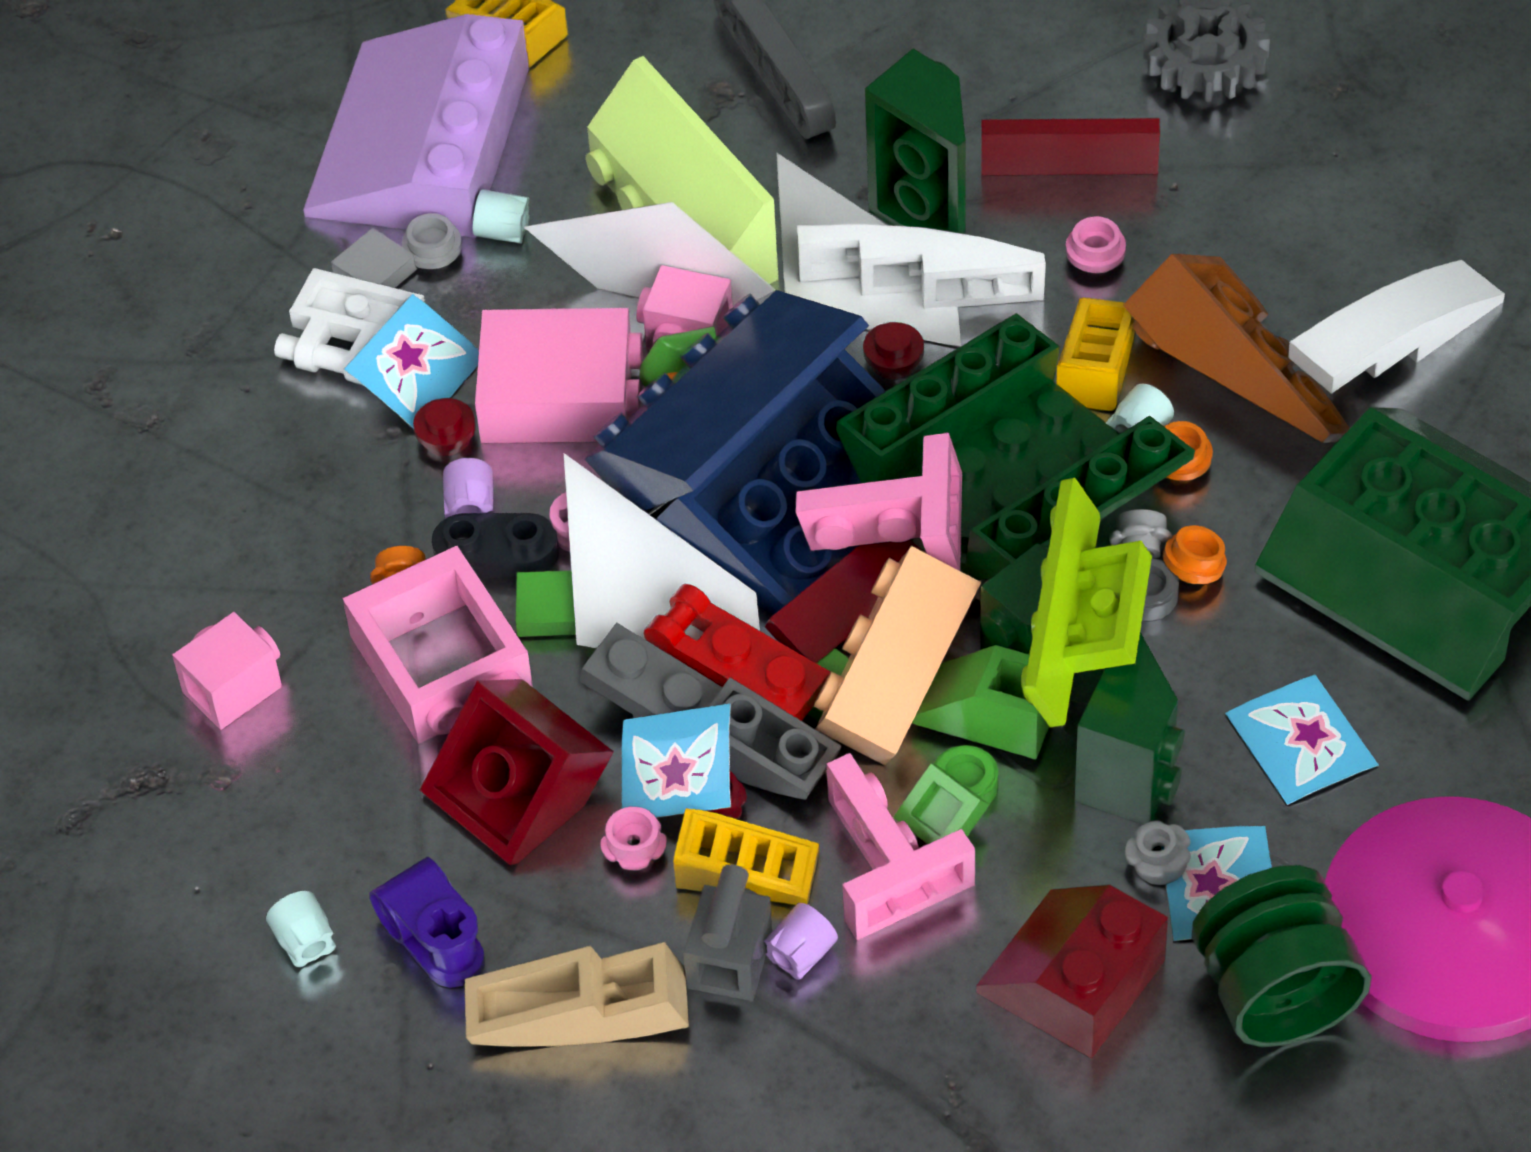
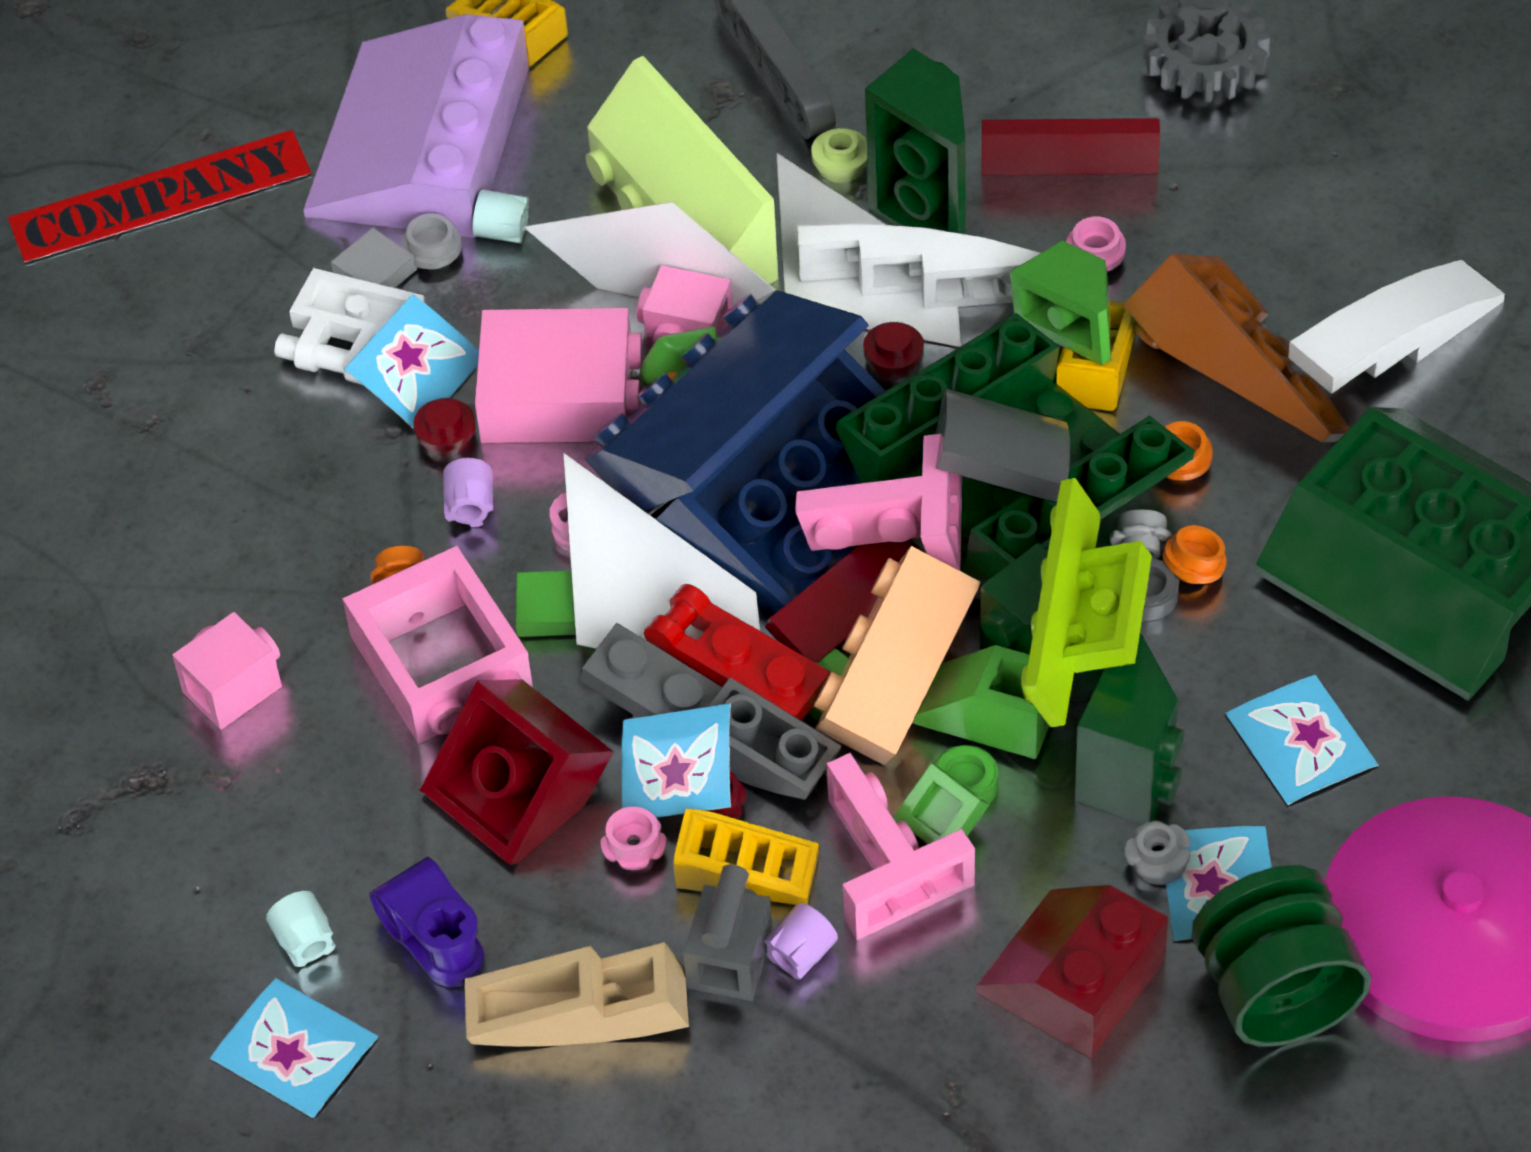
black plate [432,513,559,578] -> none
light aqua hose [1106,384,1174,434] -> none
none -> red sticker [7,129,312,263]
none -> medium azure sticker [210,978,379,1119]
none -> yellowish green plate [812,128,867,183]
none -> dark grey slope [936,388,1070,502]
none -> bright green slope [1010,240,1111,365]

